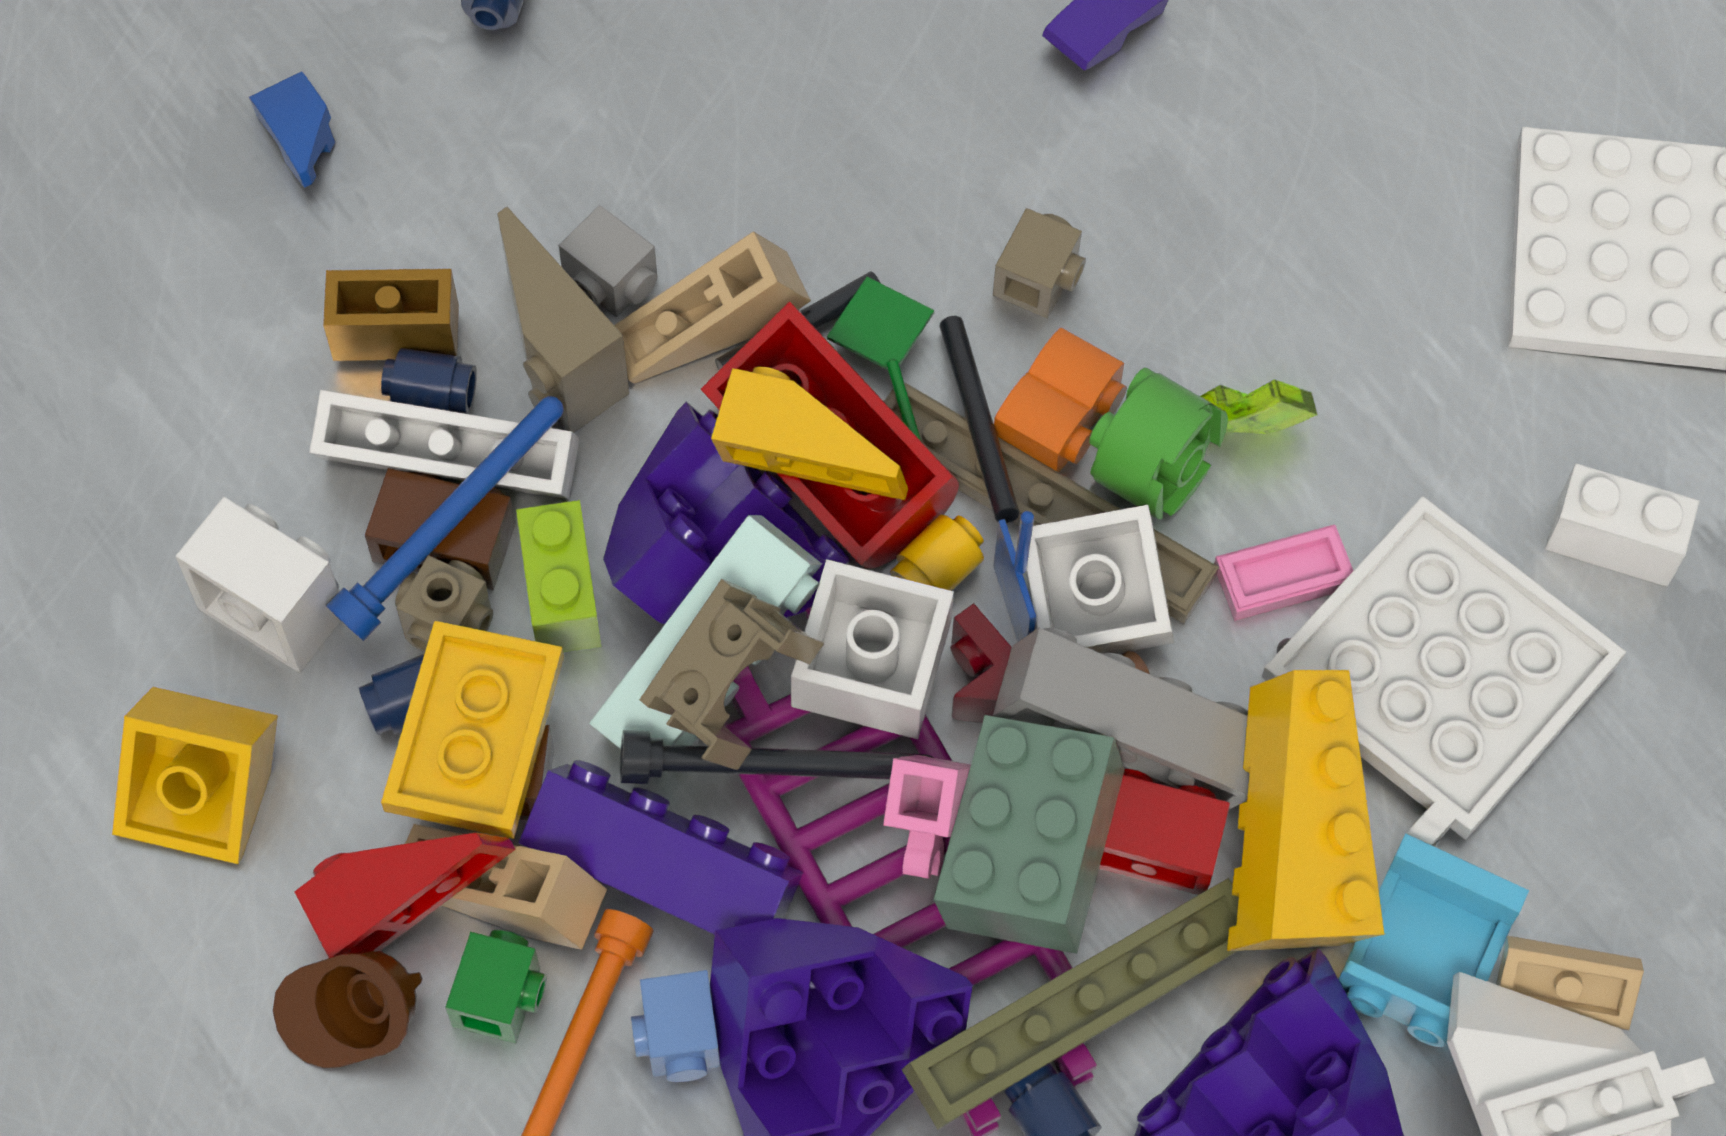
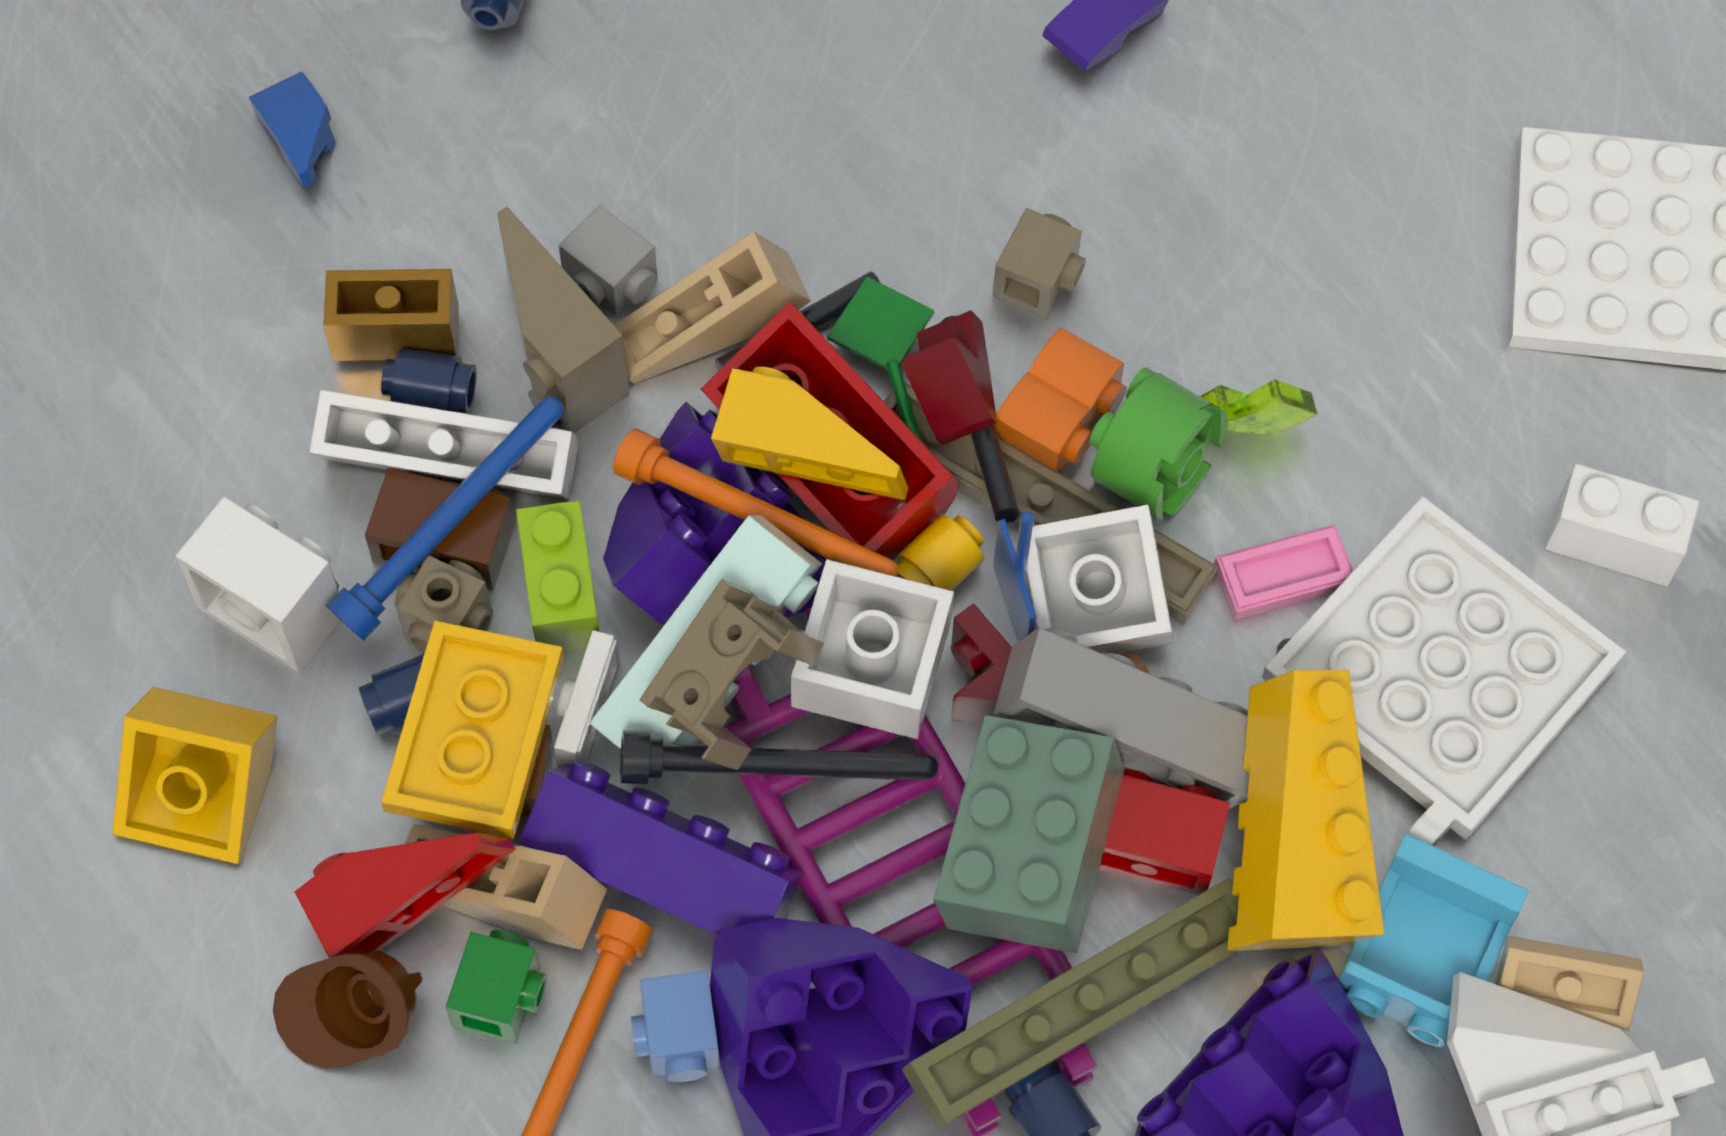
bright pink brick [883,755,971,879] -> none
none -> white plate [554,630,620,767]
none -> orange piece [613,428,898,577]
none -> dark red slope [902,310,997,445]

